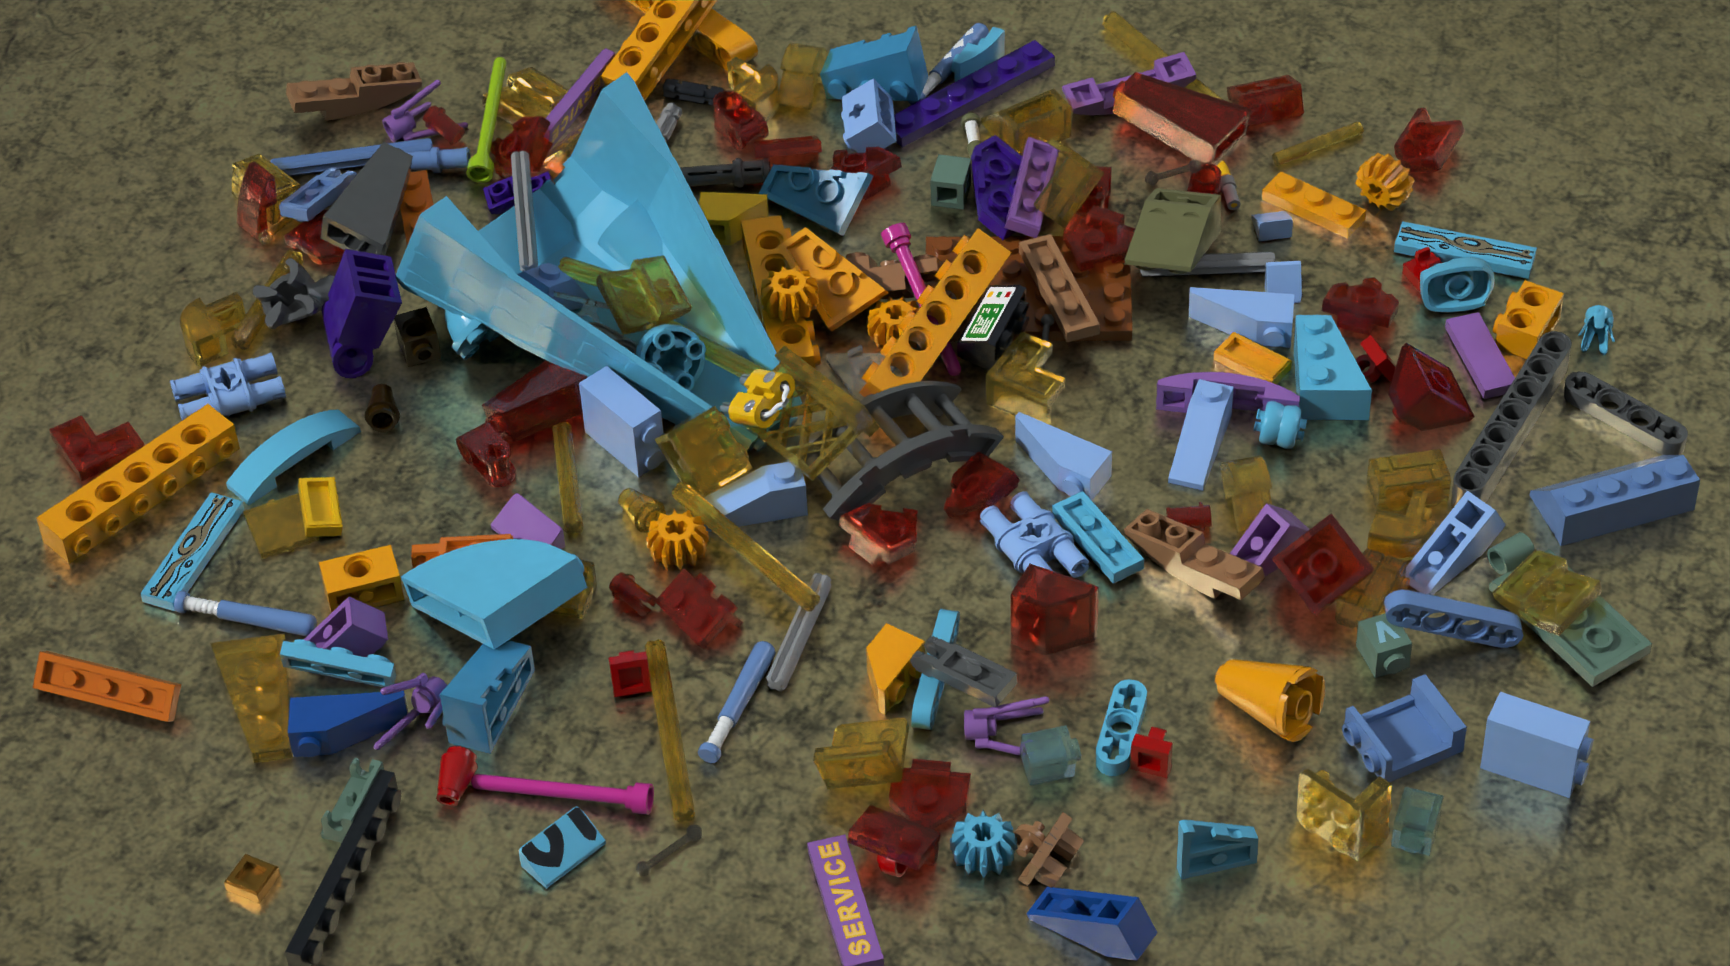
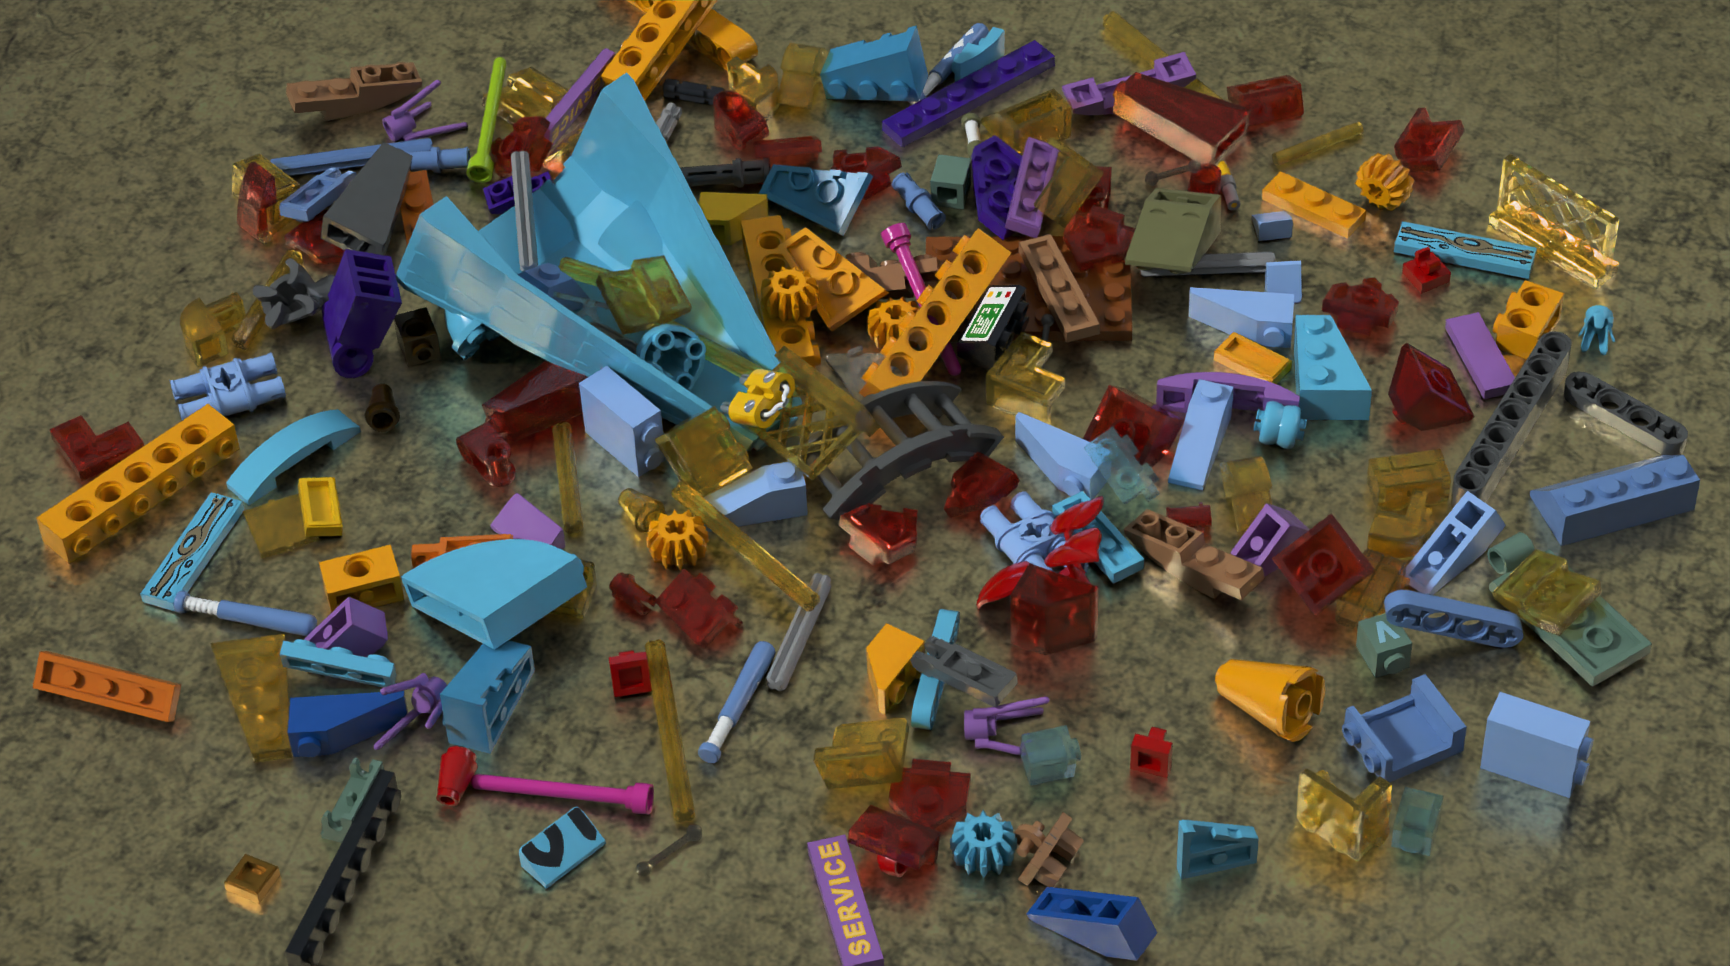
clear red pin [423,105,465,145] -> none
light blue brick [841,78,897,160] -> none
medium azure beam [1096,679,1147,776] -> none
red tile [1355,335,1402,384] -> none
medium azure piece [1420,257,1494,312] -> none
none -> medium blue pin [892,172,946,230]
none -> red plant [976,496,1104,611]
none -> clear red slope [1083,385,1184,481]
none -> clear light blue bracket [1084,427,1160,504]
none -> clear yellow fence [1488,154,1619,290]

